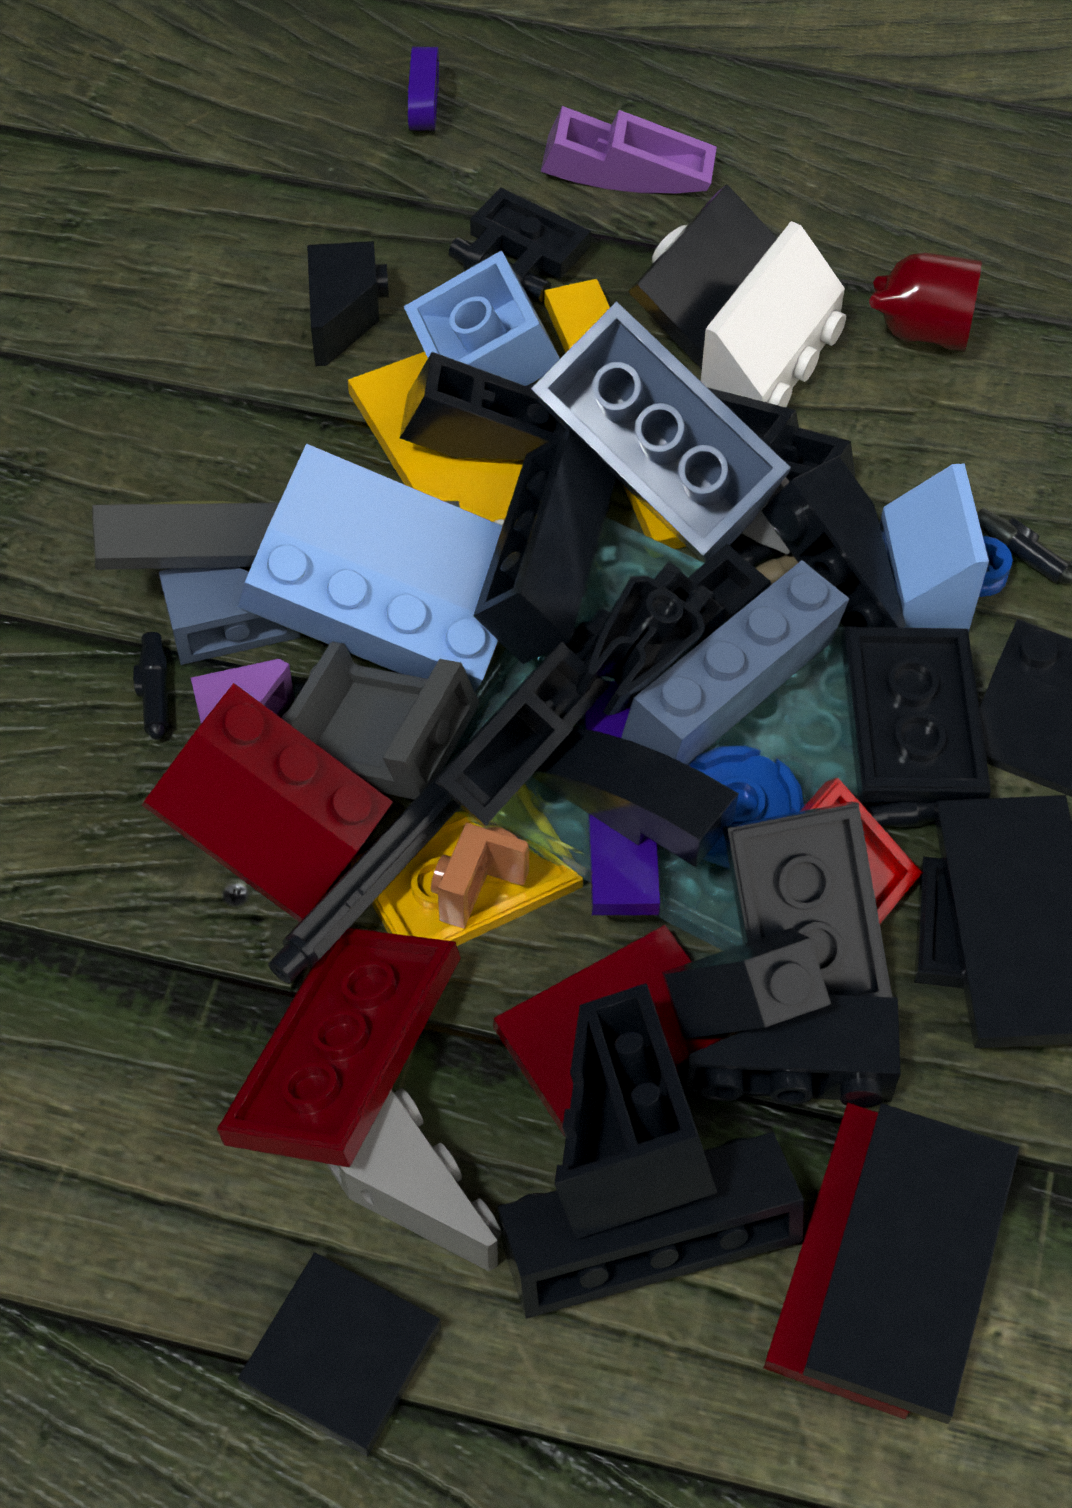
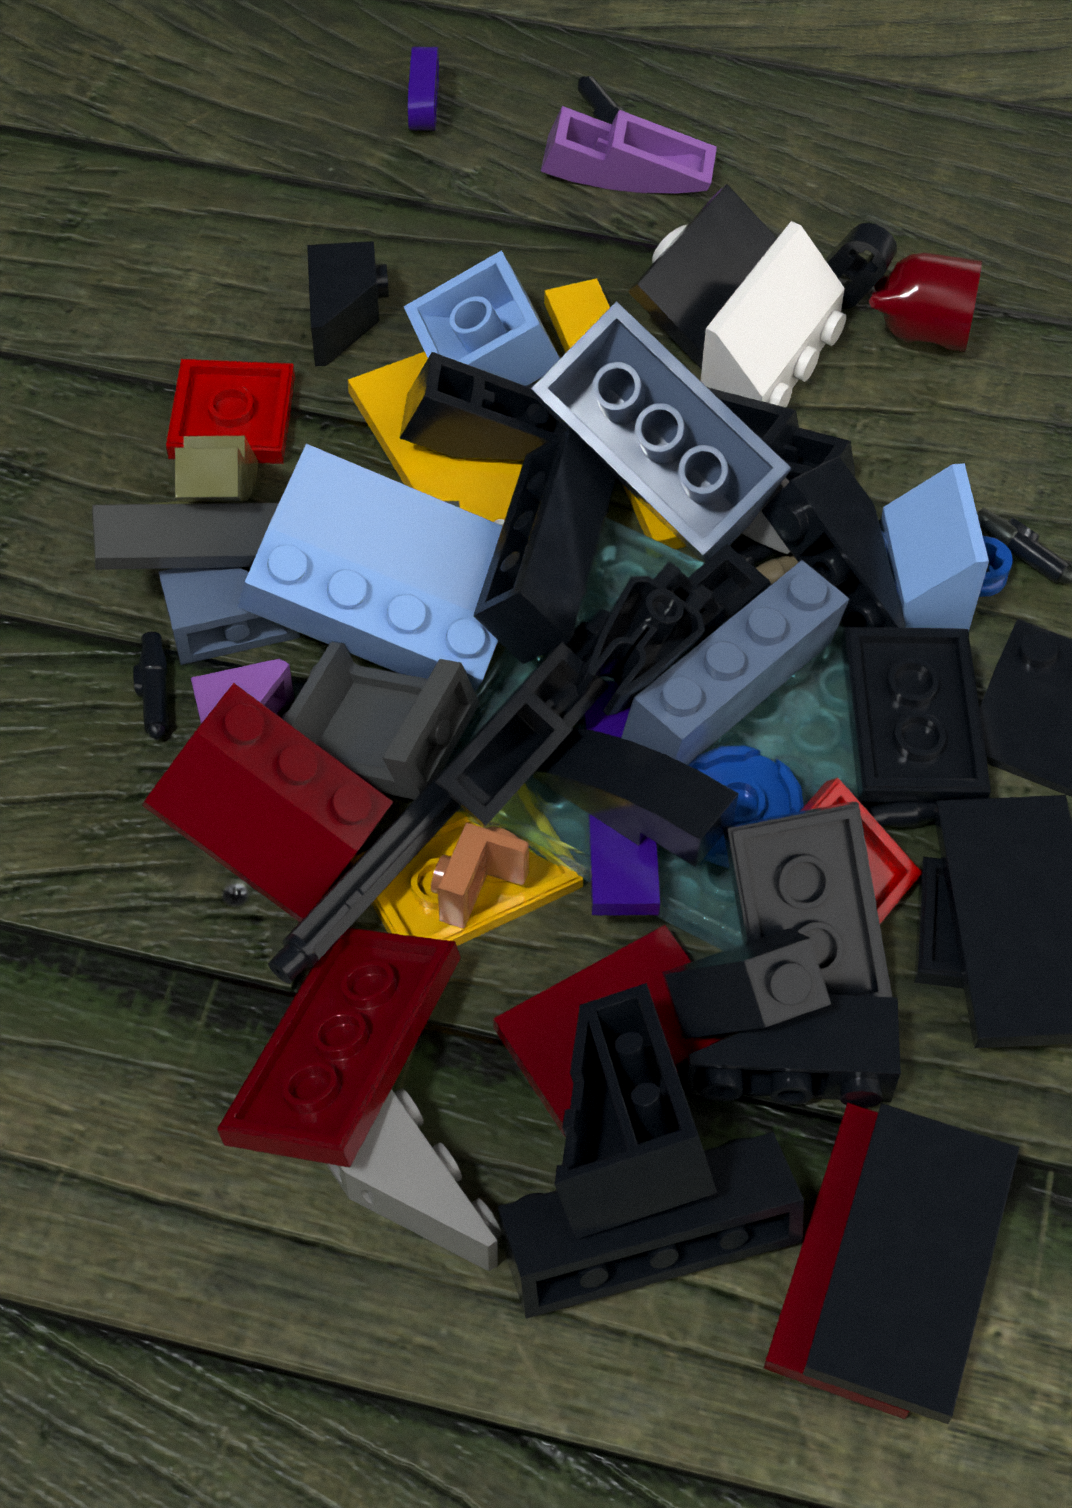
black tile [237,1252,441,1457] -> none
black plate [449,187,591,302] -> none
none -> red tile [166,359,295,464]
none -> olive slope [175,436,258,502]
none -> black piece [578,76,627,124]
none -> black beam [826,223,897,310]

